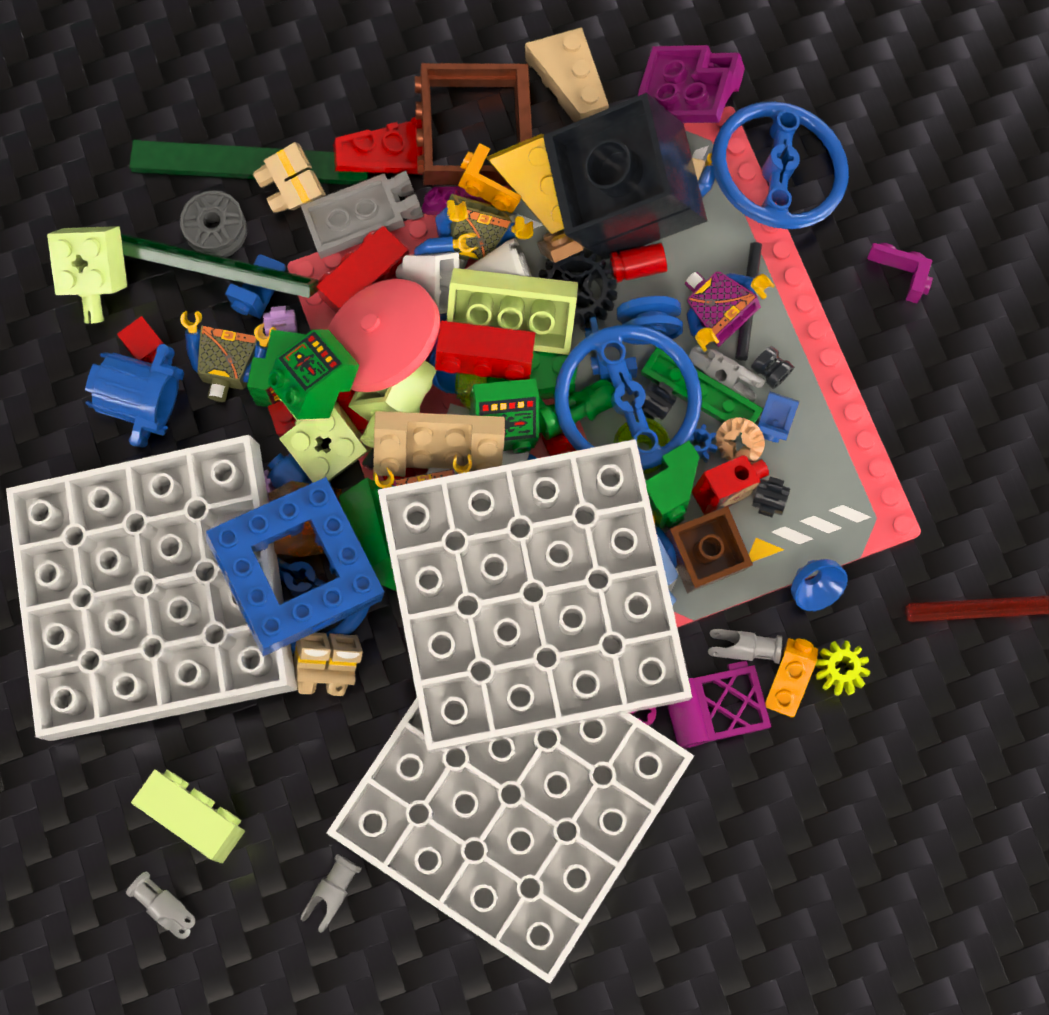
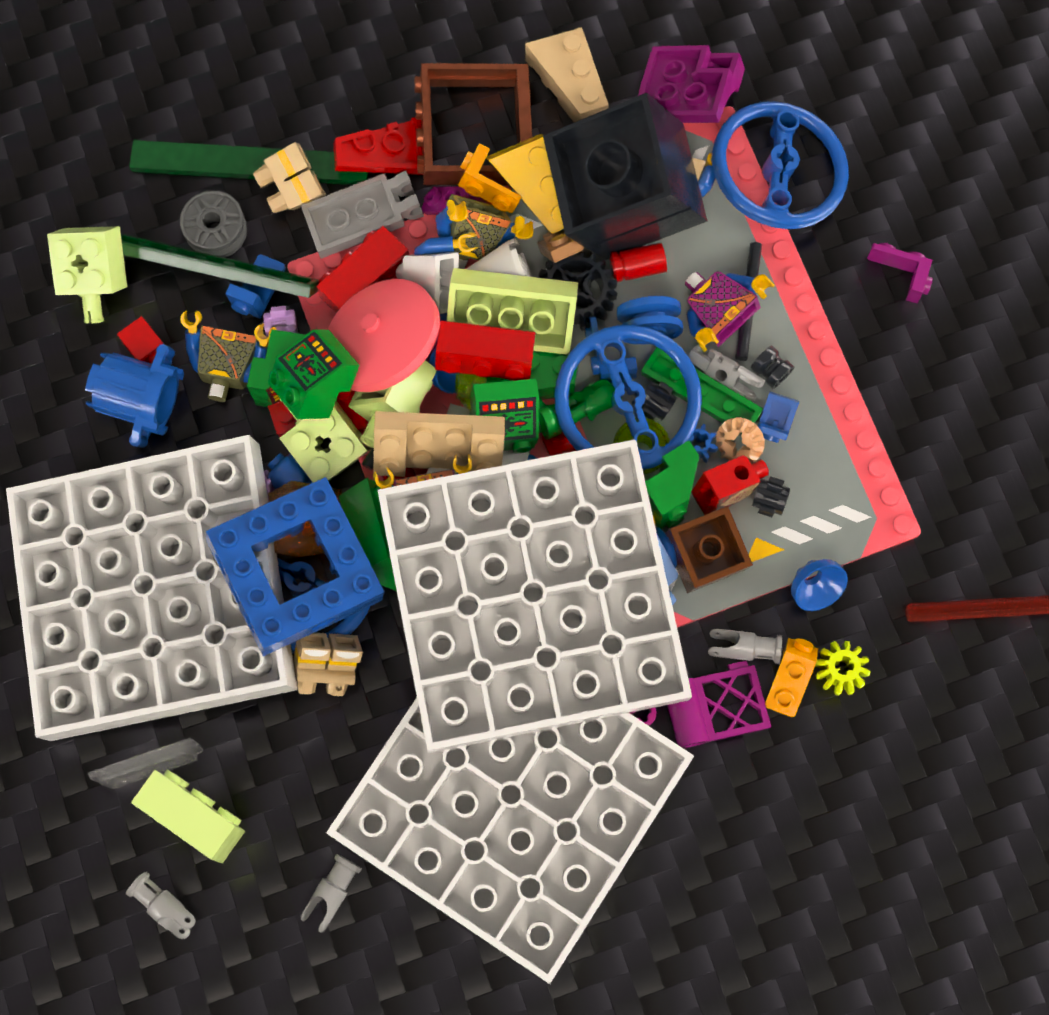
none -> clear piece [88,738,203,789]

